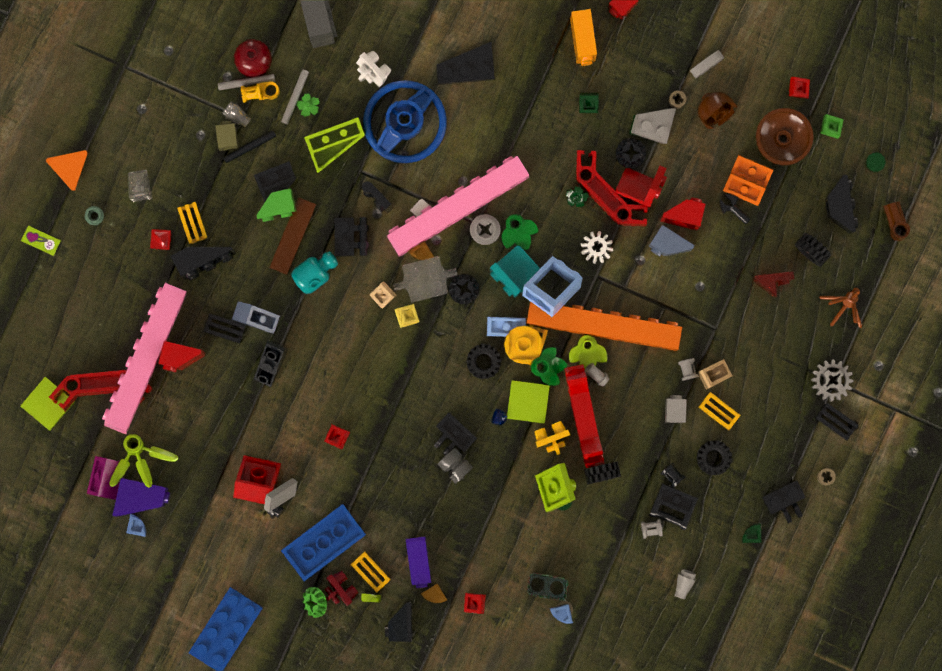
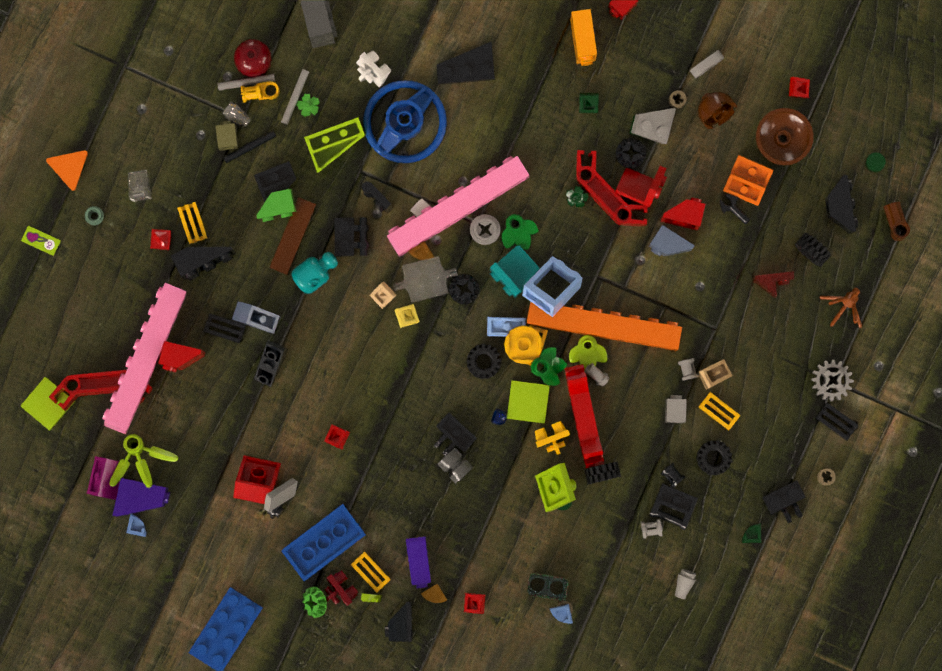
white gear [581,231,613,264] -> none
bright green tile [820,114,844,139] -> none

